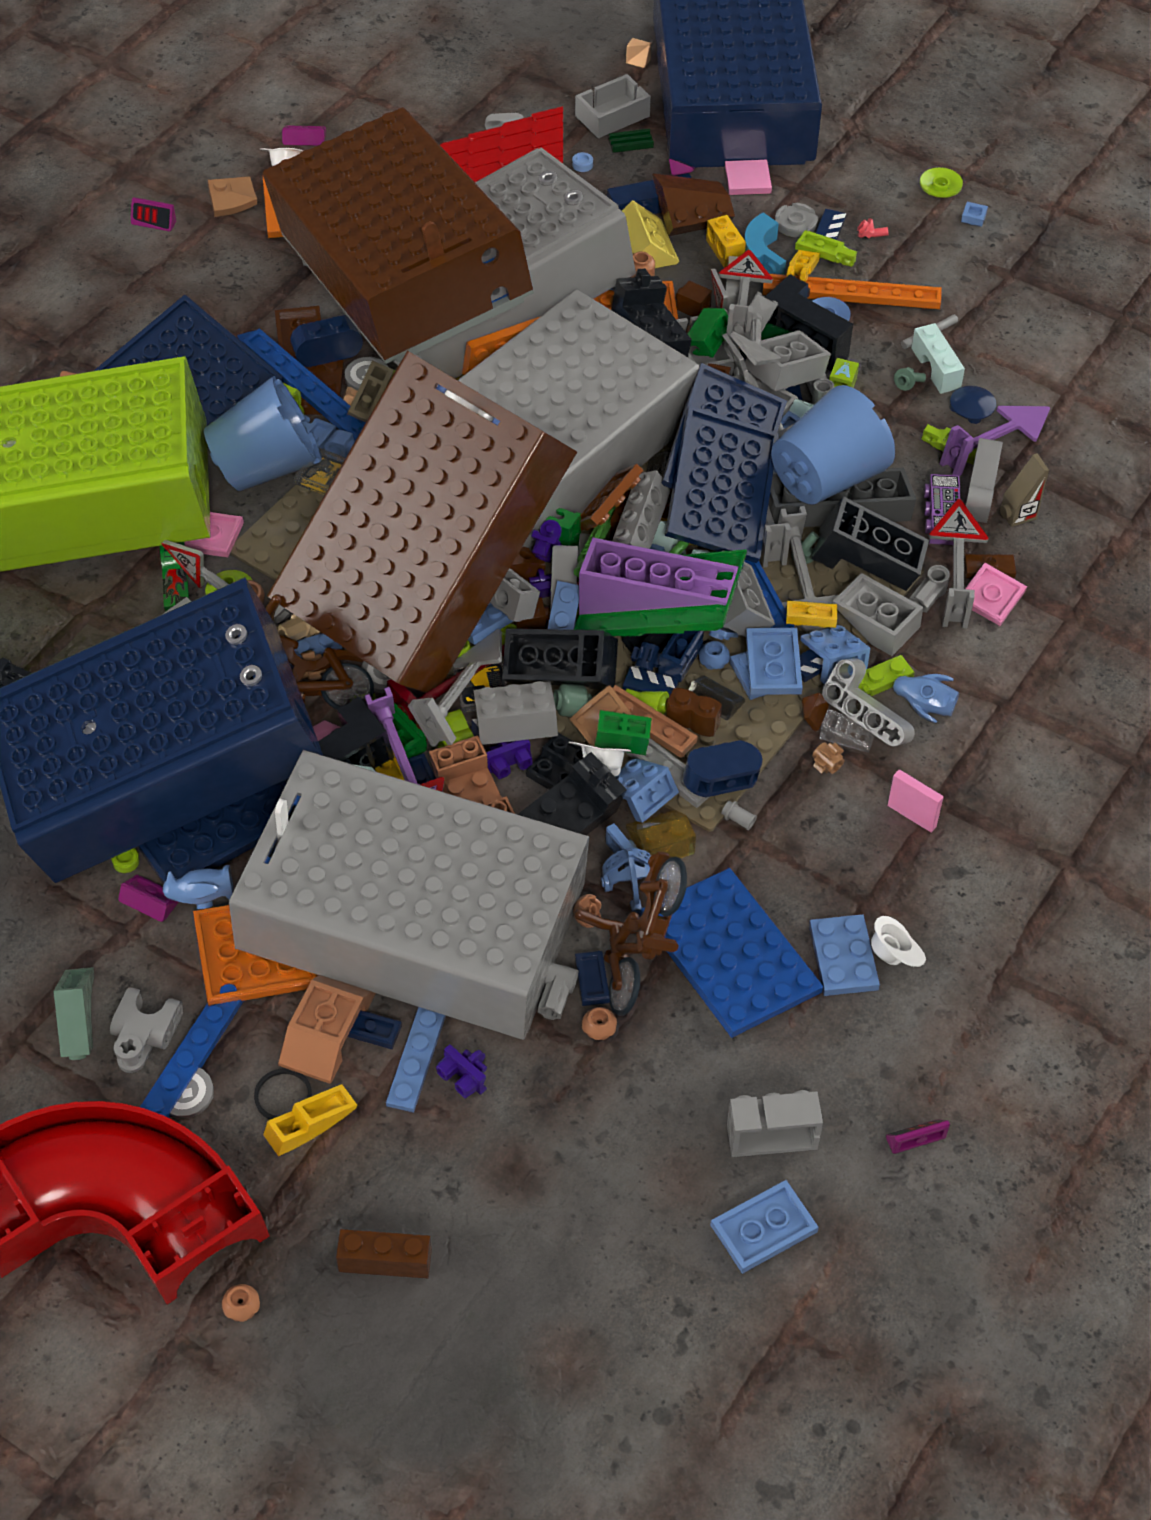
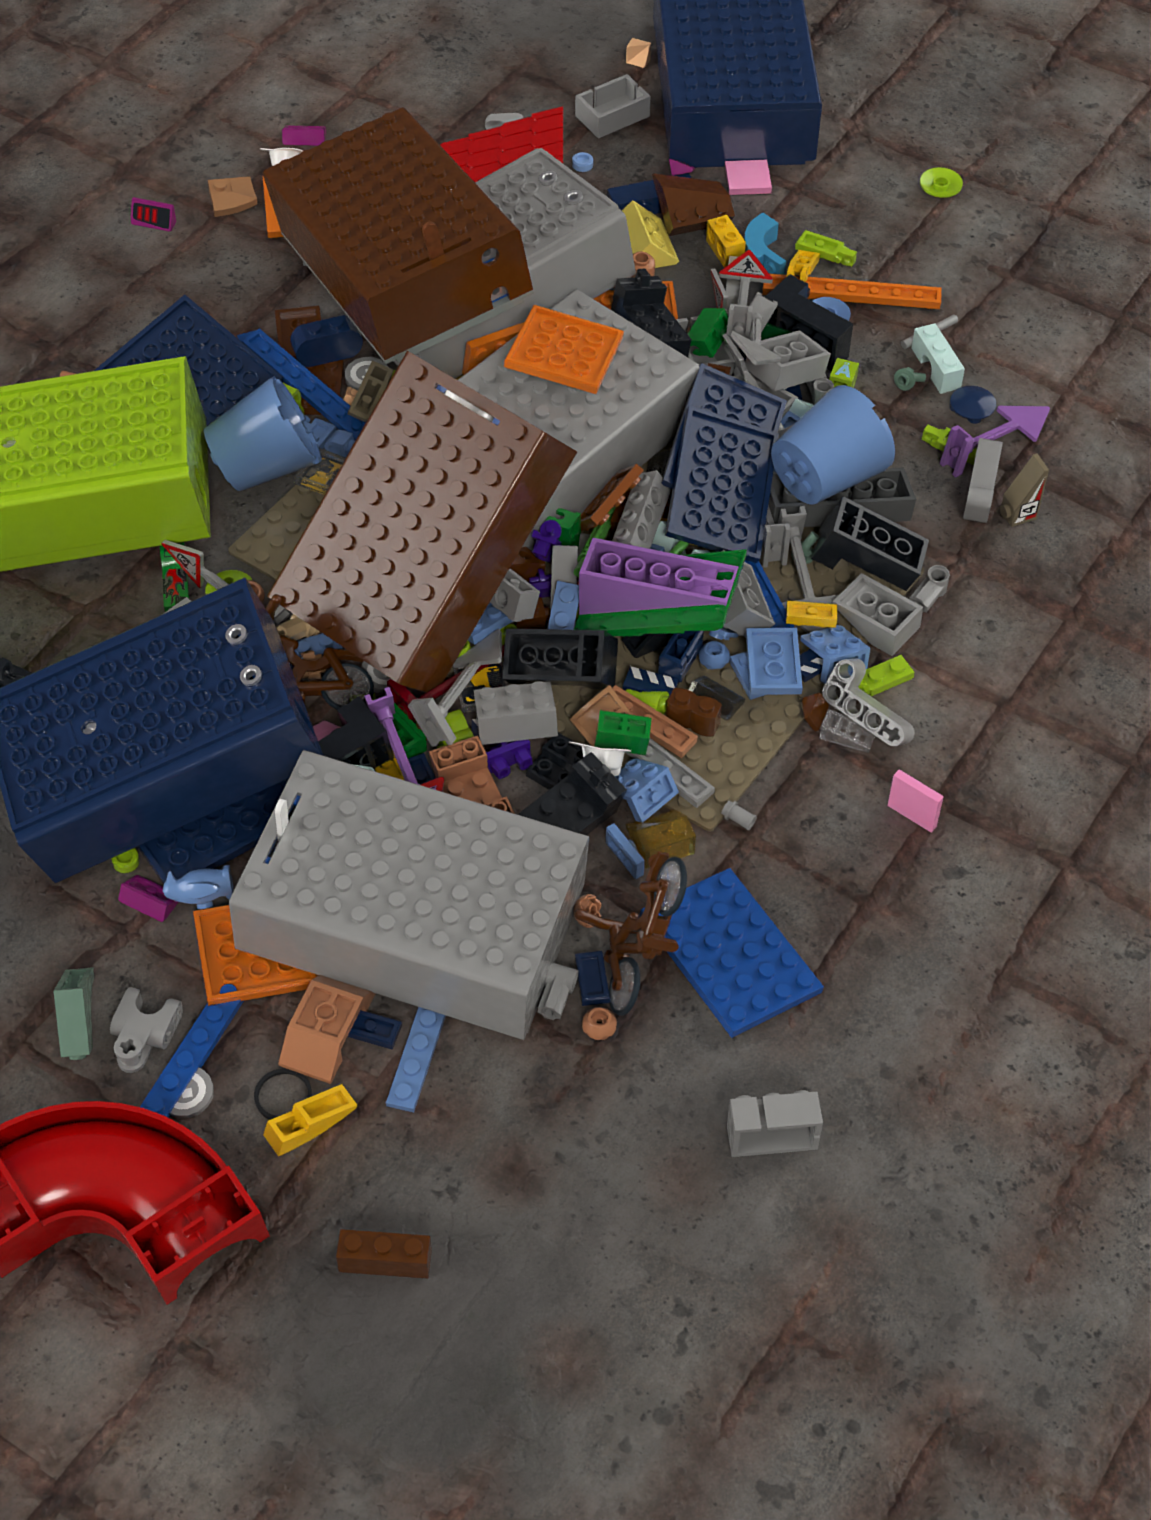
bright pink tile [185,512,244,558] -> none
nougat plate [222,1284,260,1322] -> none
dark purple hips [436,1044,487,1098] -> none
sand green head [553,684,592,717] -> none
medium blue helmet [601,848,651,914] -> none
dark green tile [608,129,654,153] -> none
dark blue gear [631,642,661,672] -> none
reddish brown brick [676,281,712,317] -> none
dark blue brick [683,740,763,798] -> none
medium blue plate [711,1180,819,1274] -> none
light grey tile [775,203,818,238] -> none
medium blue plate [809,914,880,996] -> none
medium nougat gear [812,742,845,774] -> none
dark blue tile [816,209,846,240] -> none
coral plate [857,218,889,238] -> none
white piece [871,916,926,967] -> none
magenta slope [886,1119,950,1154] -> none
medium blue animal [893,674,959,723] -> none
brick [924,474,960,545] -> none
light grey piece [929,499,988,629] -> none
medium blue plate [961,202,988,226] -> none
reddish brown plate [964,554,1016,579] -> none
bright pink tile [965,563,1027,626] -> none
none -> orange tile [504,305,624,394]

